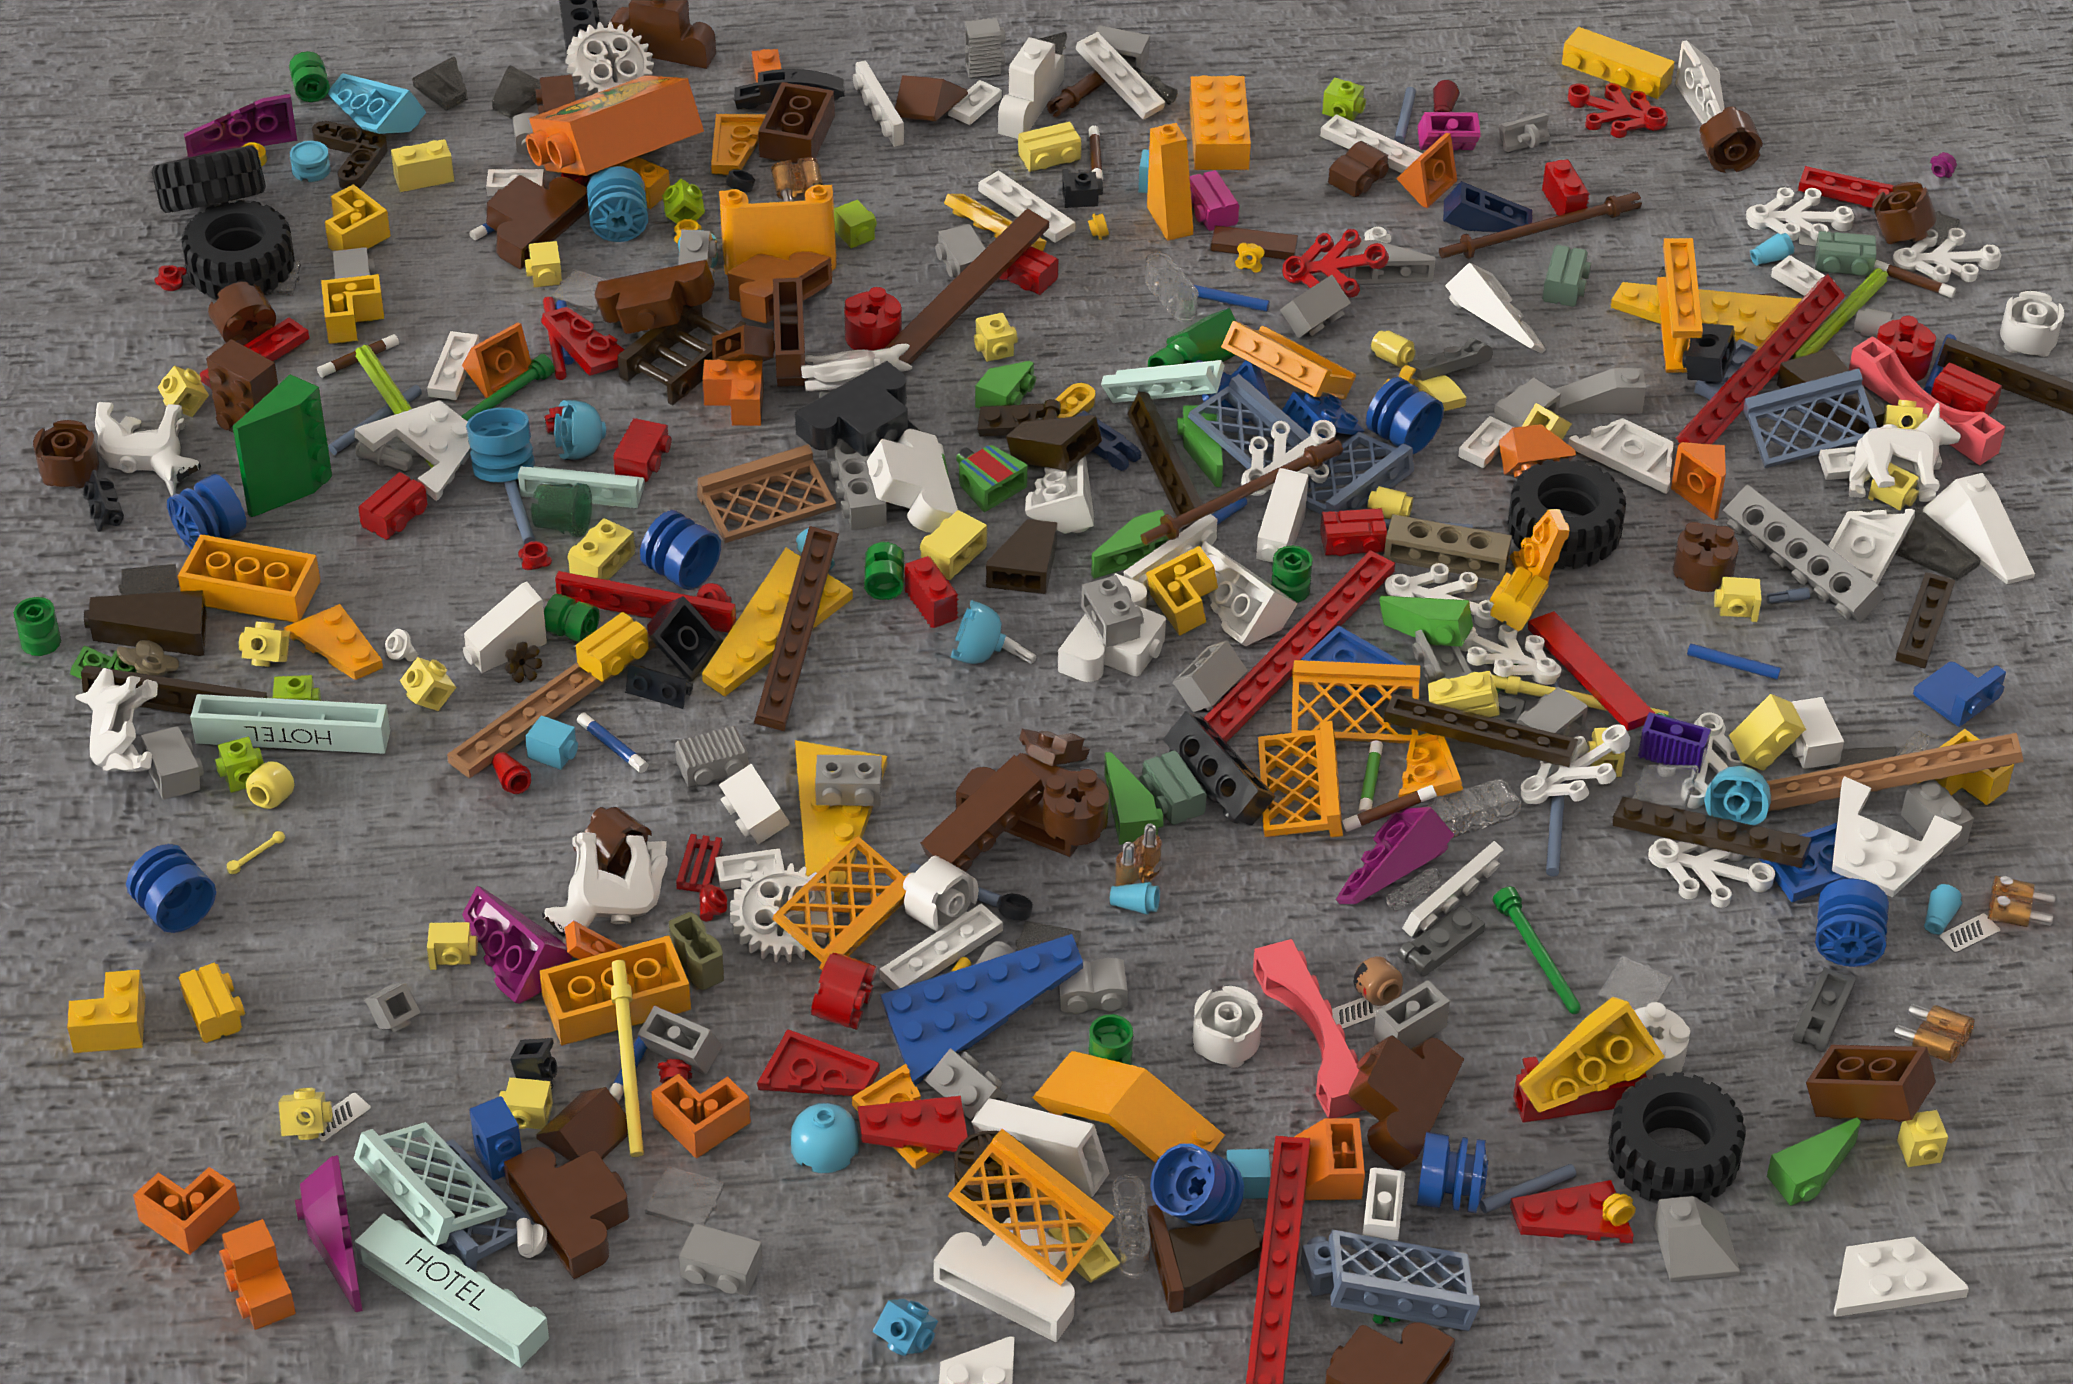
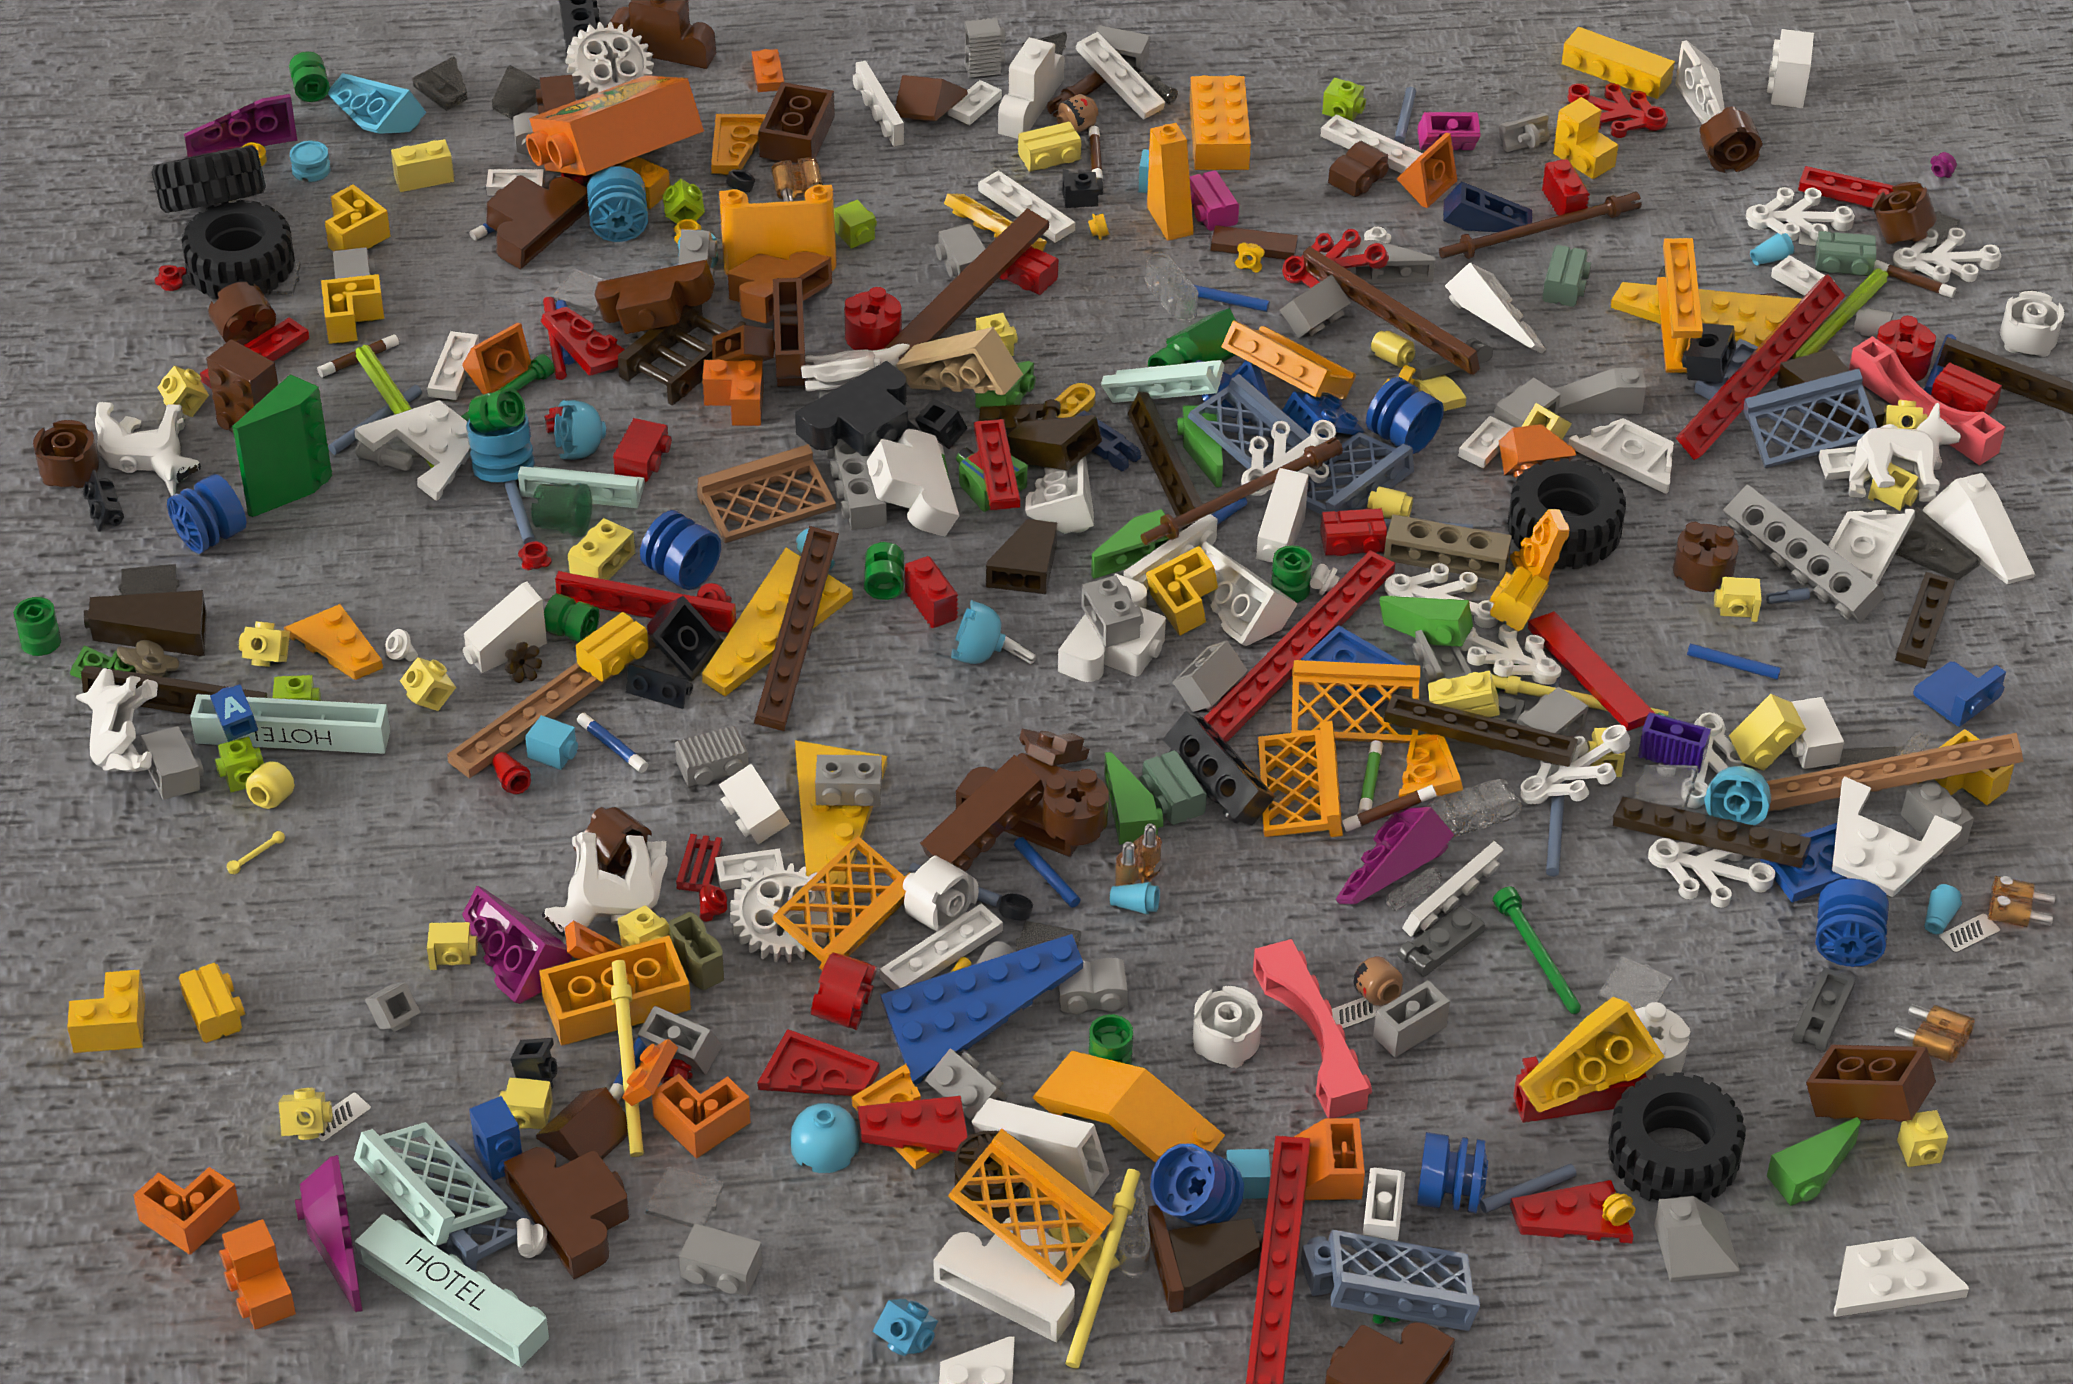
blue wheel [126,844,216,933] -> none
light orange brick [178,534,321,623] -> none
dark brown beam [312,121,388,189] -> none
red brick [358,472,428,540] -> none
light yellow brick [525,241,562,287] -> none
black slope [734,69,845,110] -> none
light yellow brick [920,510,987,580] -> none
reddish brown brick [1349,1035,1464,1170] -> none
dark red cone [1433,80,1460,112] -> none
orange slope [1671,442,1726,520] -> none
none -> blue brick [210,684,258,742]
none -> green wheel [468,388,526,434]
none -> light yellow brick [618,905,670,948]
none -> orange plate [622,1039,678,1106]
none -> tan wedge [896,327,1023,395]
none -> black brick [915,398,968,449]
none -> red tile [974,419,1020,510]
none -> blue bar [1014,837,1081,908]
none -> medium nougat head [1057,94,1098,133]
none -> light yellow bar [1065,1169,1141,1369]
none -> reddish brown tile [1303,246,1480,375]
none -> white plate [1310,564,1340,596]
none -> yellow brick [1553,97,1618,179]
none -> white brick [1767,29,1814,108]

